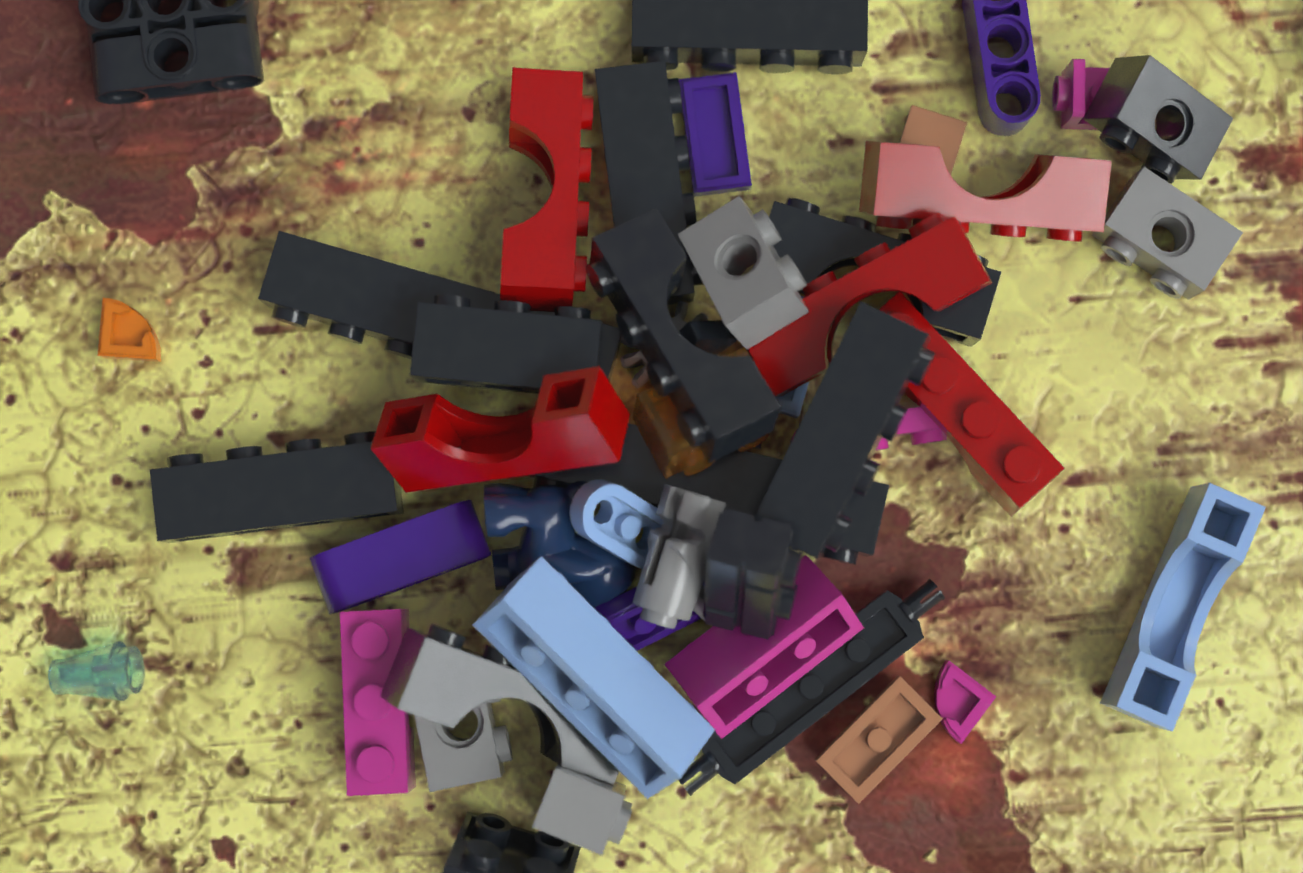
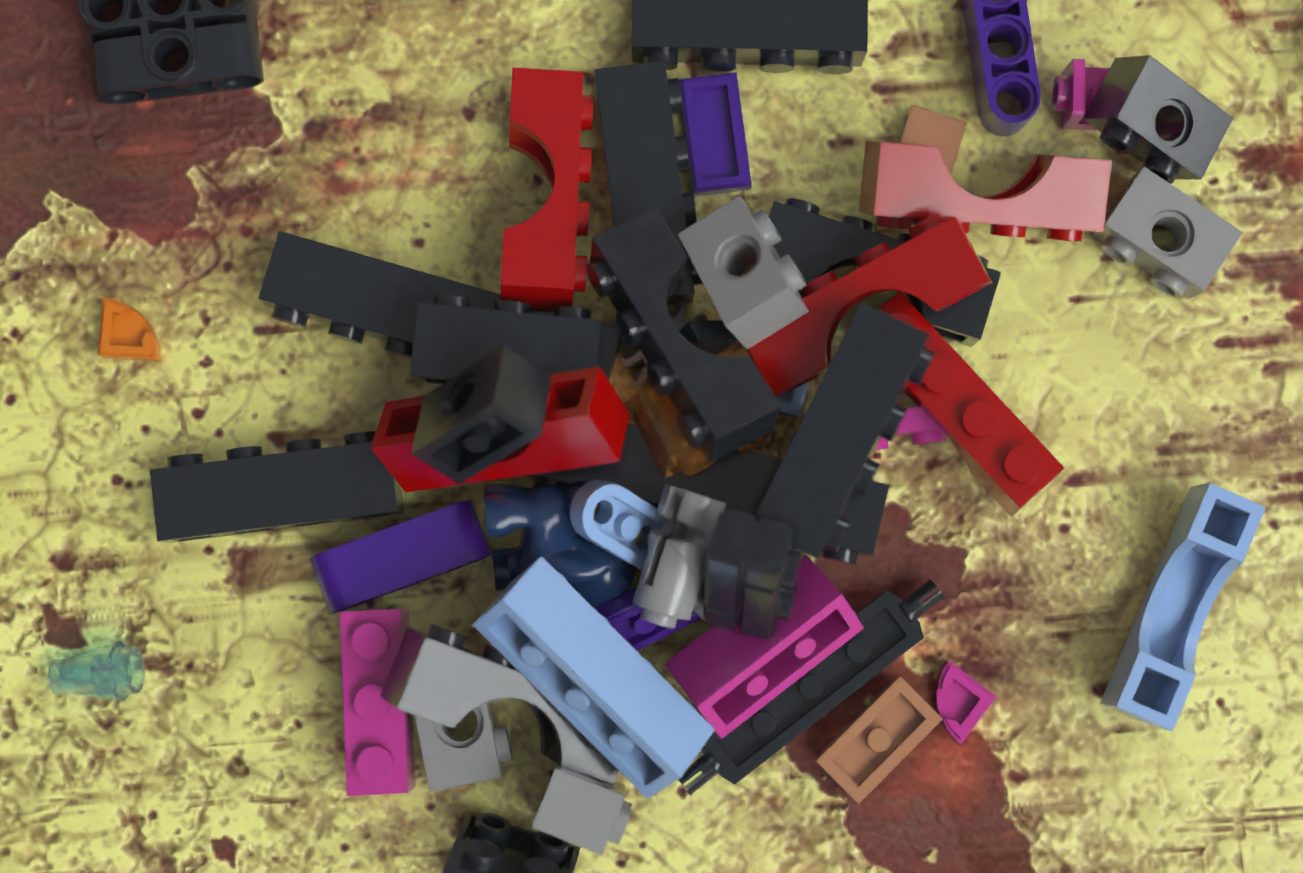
none -> black brick [412,344,551,484]

